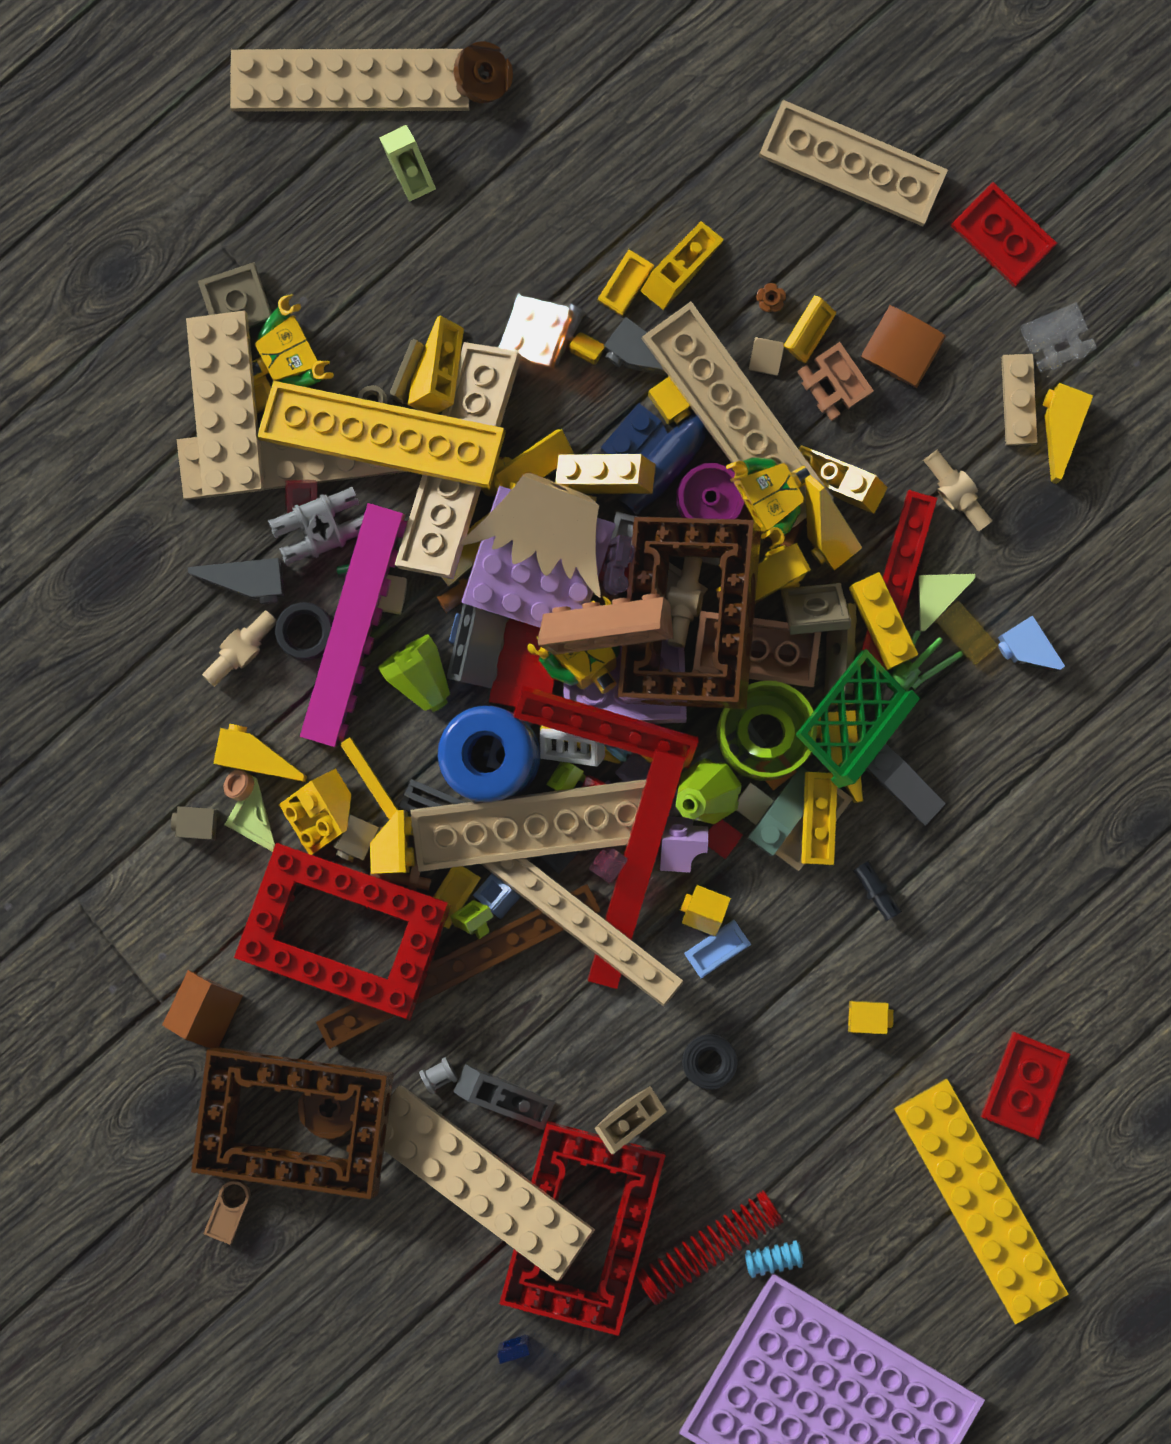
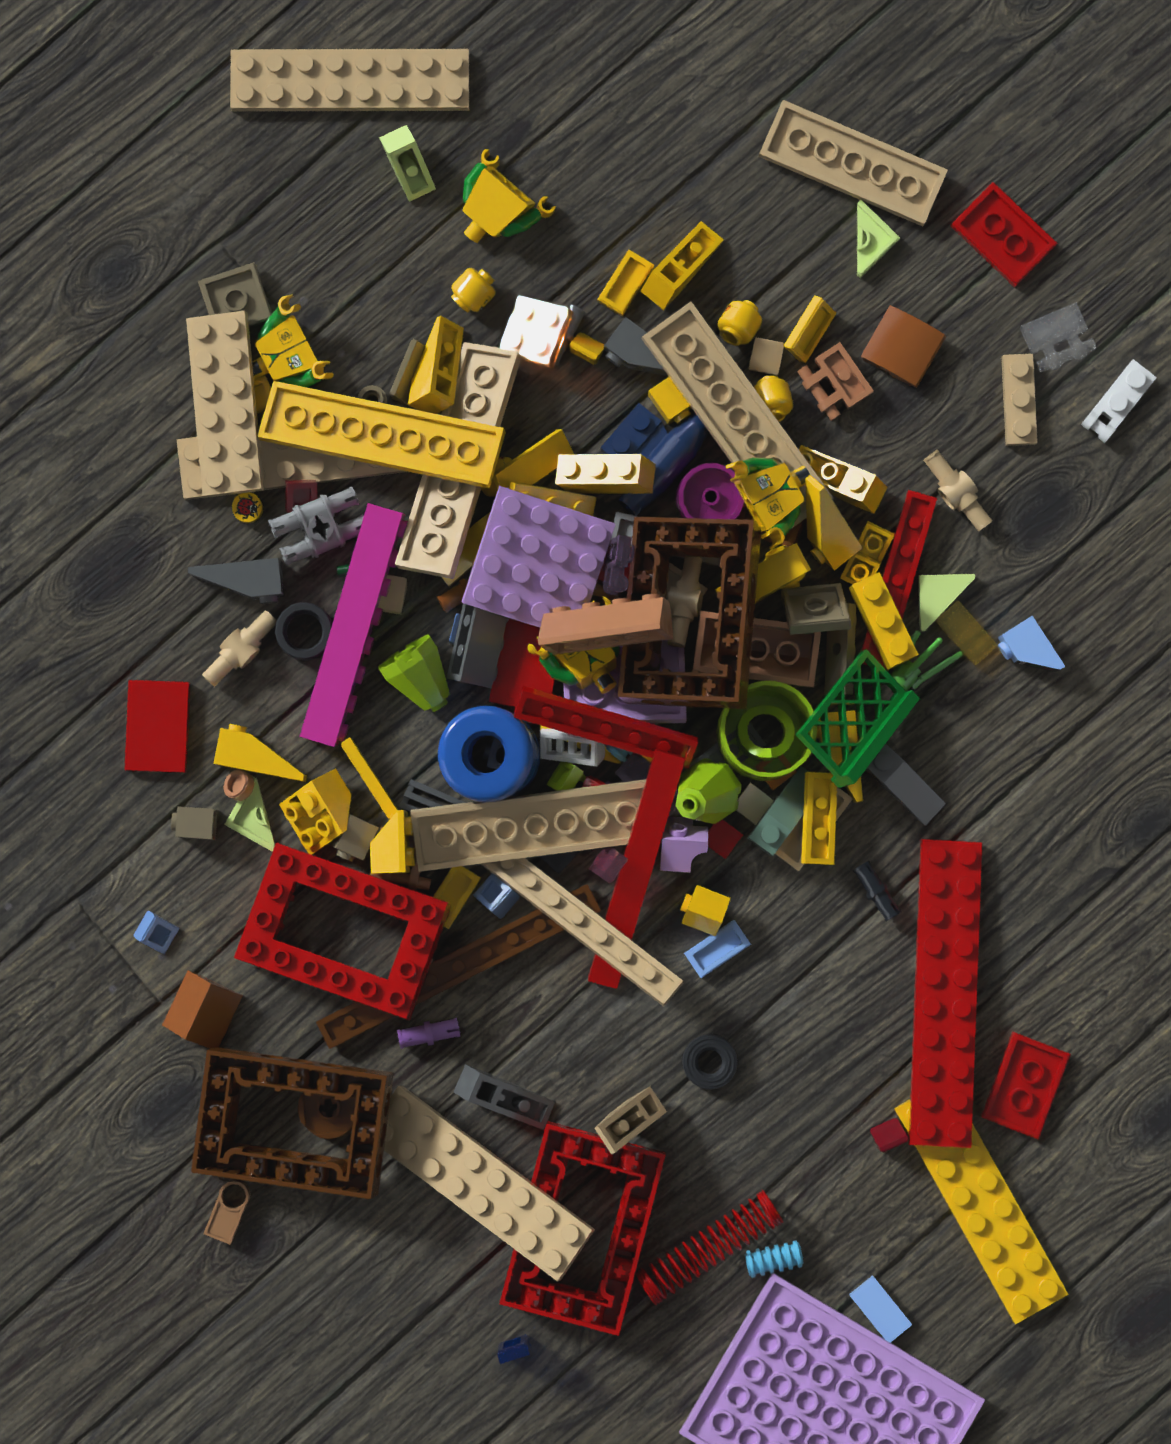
light grey bush [419,1056,458,1095] -> none
lime tile [450,900,493,939] -> none
reddish brown plate [453,41,513,104] -> none
tan piece [460,473,601,598] -> none
dark orange plate [756,283,786,312] -> none
yellow brick [848,1001,893,1034] -> none
yellow slope [1043,383,1093,484] -> none
none -> red tile [124,680,190,773]
none -> medium blue slope [134,911,180,955]
none -> tile [232,492,263,523]
none -> medium lavender pin [397,1018,460,1049]
none -> yellow head [451,268,496,313]
none -> yellow torso [462,149,556,243]
none -> yellow head [718,300,762,346]
none -> yellow head [754,375,793,422]
none -> yellow slope [840,521,895,584]
none -> light blue tile [849,1275,912,1343]
none -> yellowish green tile [857,200,900,279]
none -> dark red slope [870,1118,909,1153]
none -> red plate [909,839,982,1148]
none -> white plate [1081,359,1157,443]

